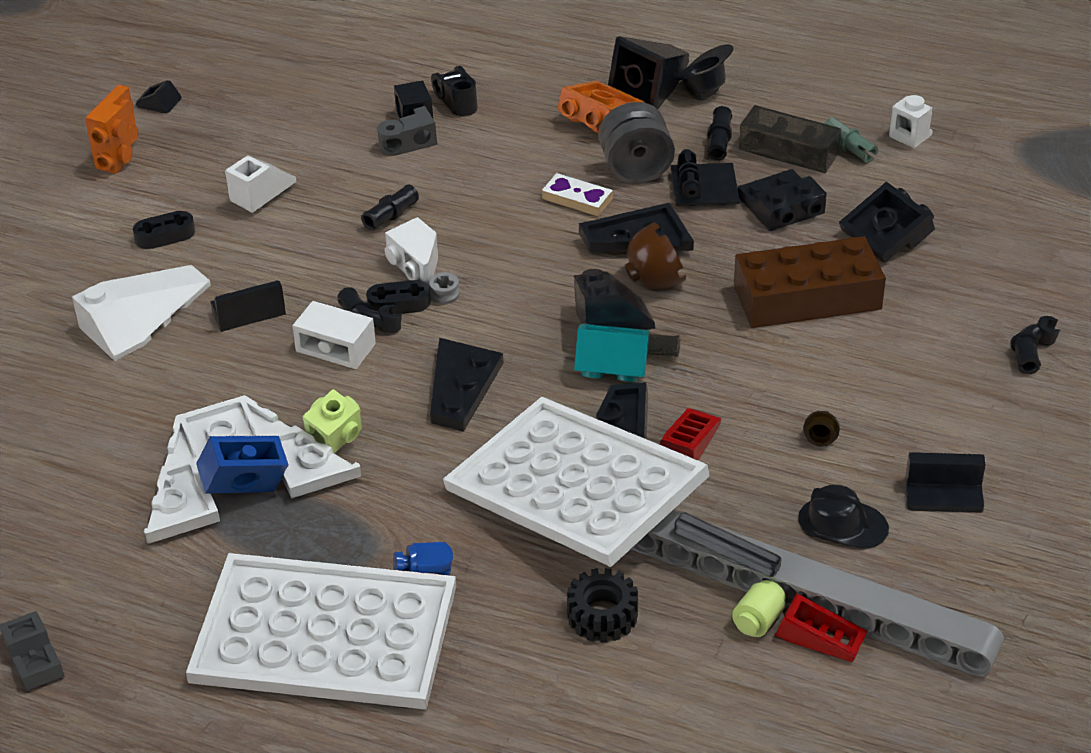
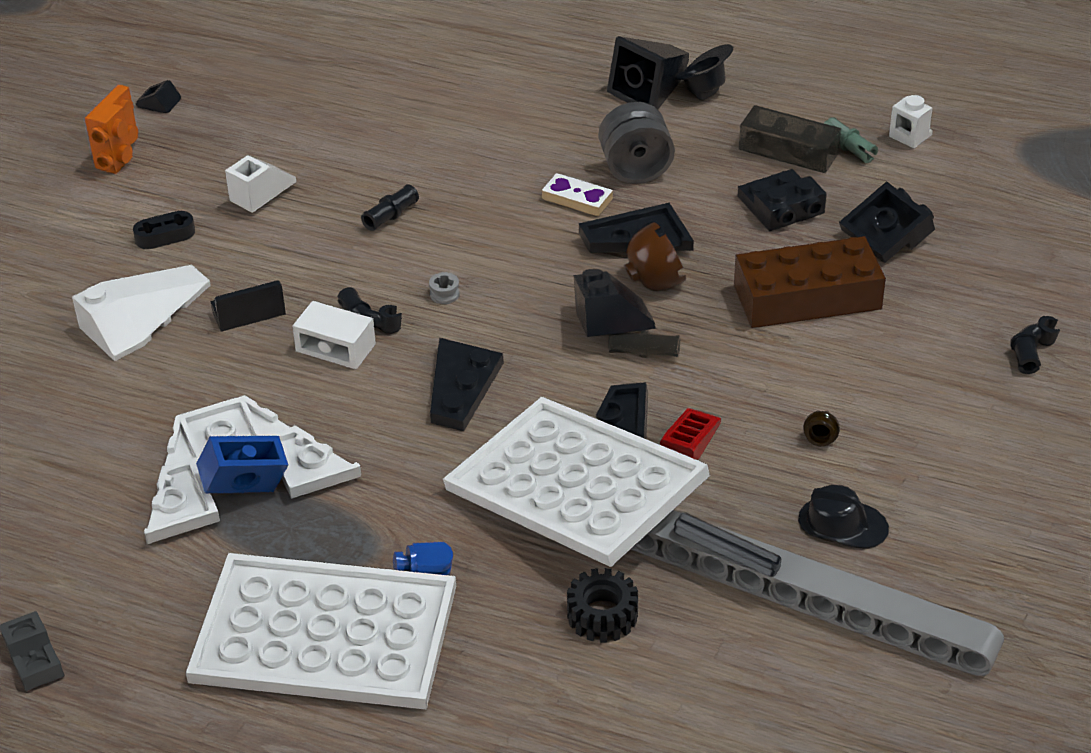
yellowish green brick [303,389,362,454] -> none
black beam [366,280,431,314] -> none
dark grey leg [377,106,438,156] -> none
white slope [385,217,438,285] -> none
black brick [394,80,433,118] -> none
black piece [431,65,478,116] -> none
orange plate [557,80,644,133] -> none
teal brick [574,324,650,382] -> none
black hinge [670,149,740,206] -> none
black pin [707,106,732,161] -> none
yellowish green brick [732,580,786,637] -> none
red slope [775,593,868,662] -> none
black panel [905,452,986,513] -> none

